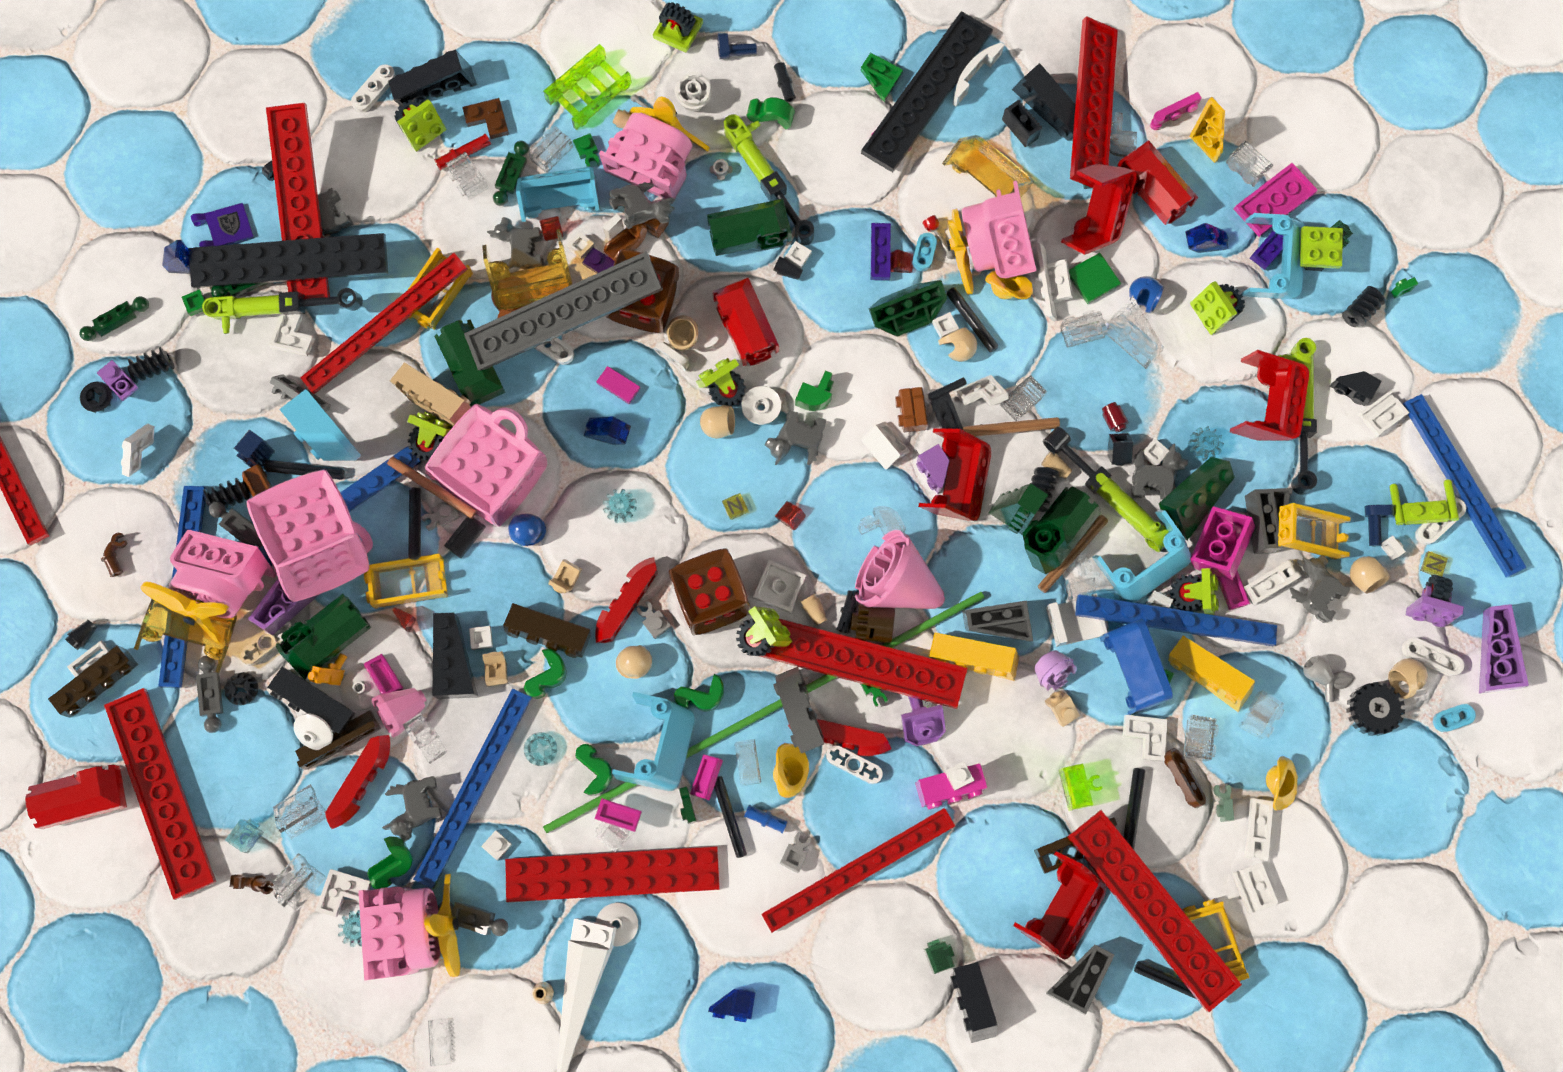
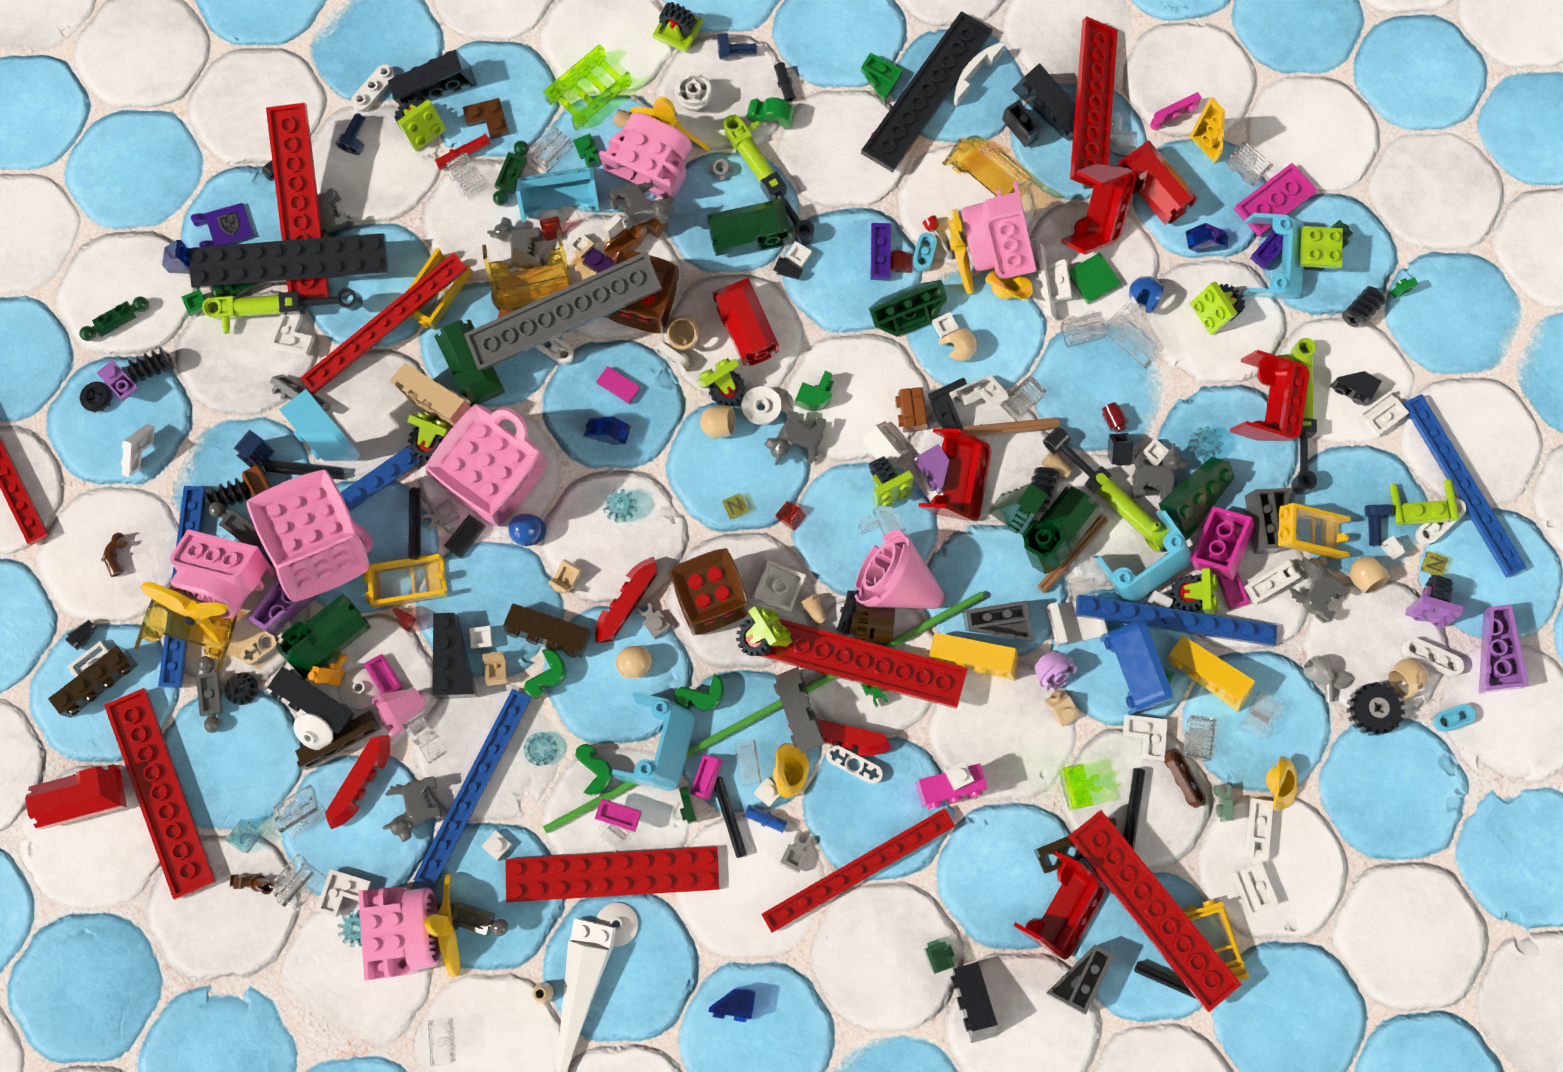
green animal [367,836,413,889] -> none
nougat piece [387,456,477,519] -> none
medium lavender piece [901,696,946,746] -> none
black axle [946,287,998,353] -> none
none -> dark blue piece [336,113,366,155]
none -> white plate [753,778,780,807]
none -> lime plate [869,456,913,510]

